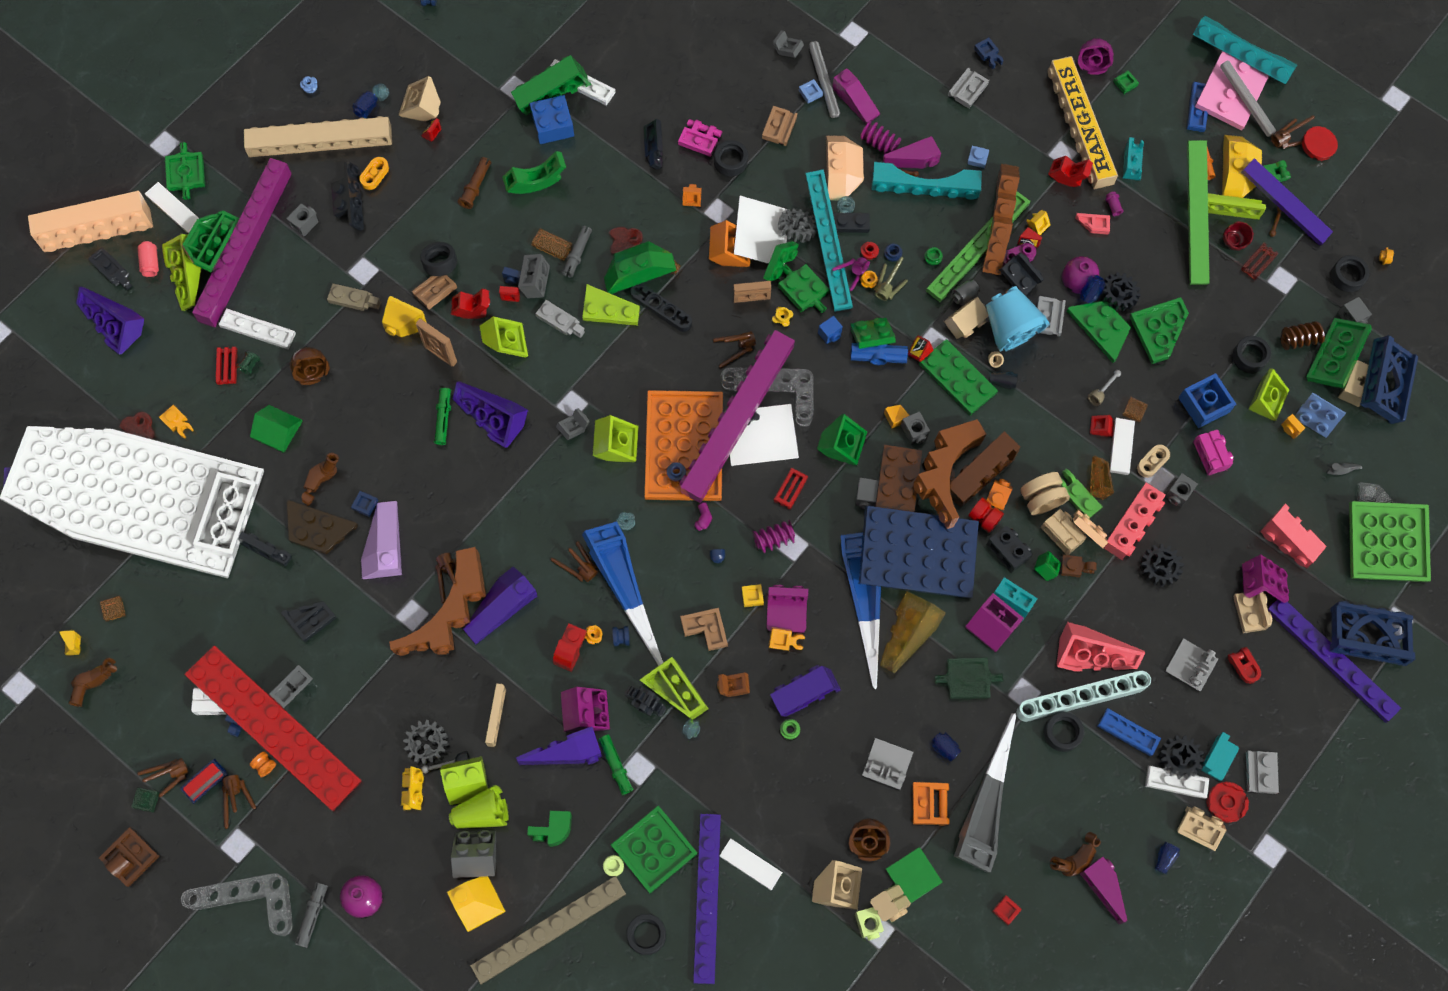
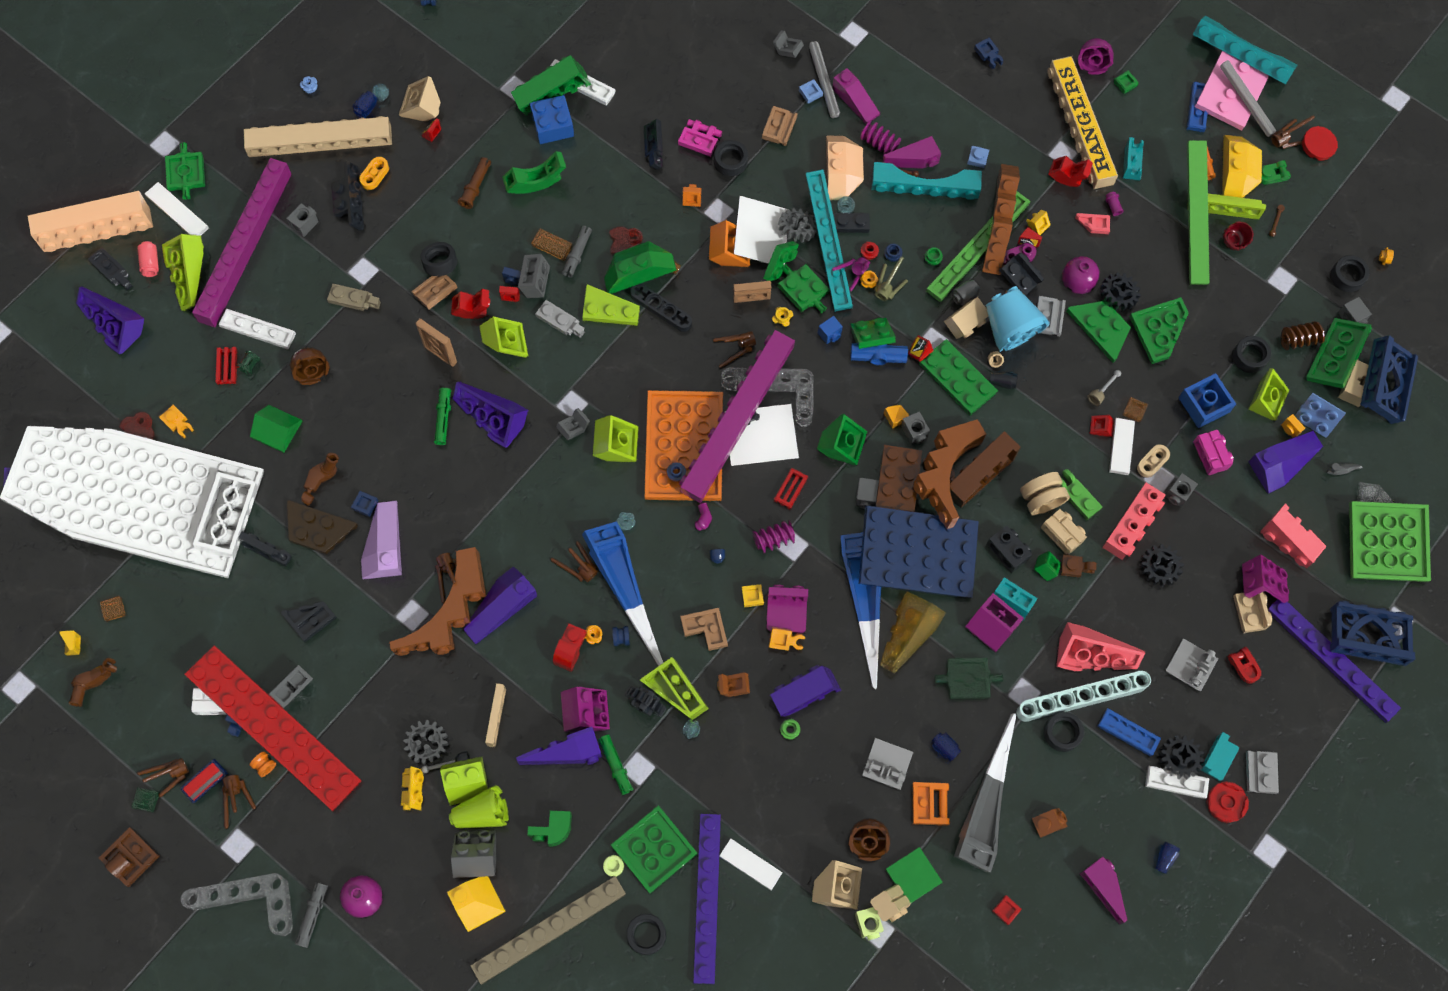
green wedge [182,211,240,272] -> none
yellow slope [382,296,427,337] -> none
light grey plate [948,68,989,108] -> none
red wheel [968,497,1004,533] -> none
orange bracket [987,478,1013,510] -> none
reddish brown arm [1050,832,1101,877] -> none
light nougat plate [1073,510,1108,548] -> none
clear blue brick [1080,275,1106,303] -> none
clear orange slope [1090,456,1114,499] -> none
tan bracket [1177,806,1226,851] -> none
dark purple tile [1241,158,1333,246] -> none
clear red tile [1241,242,1279,280] -> none
none -> dark orange bracket [1032,808,1067,838]
none -> dark purple wedge [1248,431,1323,494]

